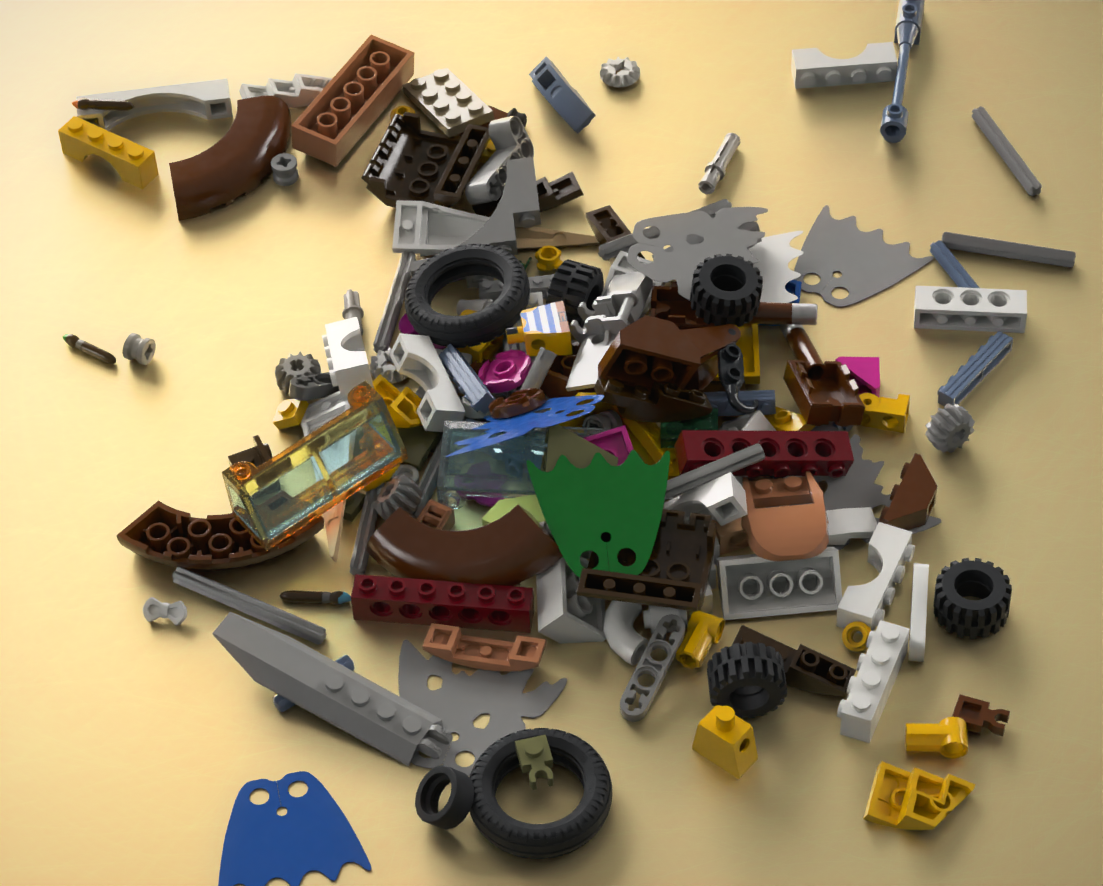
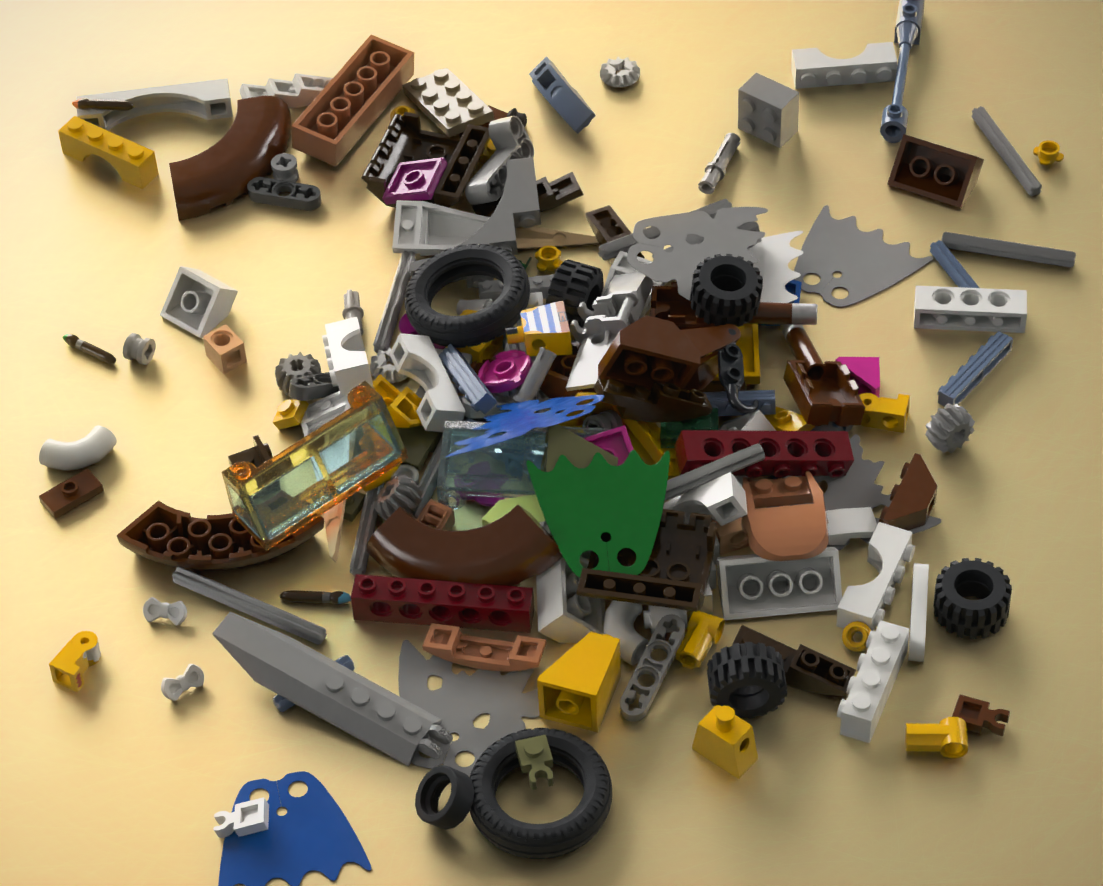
reddish brown tile [488,388,546,419] -> none
yellow slope [863,761,976,830] -> none
none -> white cylinder [39,425,117,471]
none -> reddish brown plate [39,468,104,519]
none -> yellow leg [49,631,101,692]
none -> white slope [160,266,238,338]
none -> white piece [161,664,204,701]
none -> light nougat brick [203,324,247,374]
none -> white plate [213,797,269,838]
none -> dark grey beam [247,177,321,211]
none -> magenta tile [382,157,448,205]
none -> yellow slope [537,632,621,733]
none -> light grey brick [738,73,799,148]
none -> reddish brown slope [887,134,984,208]
none -> yellow plate [1033,140,1064,165]

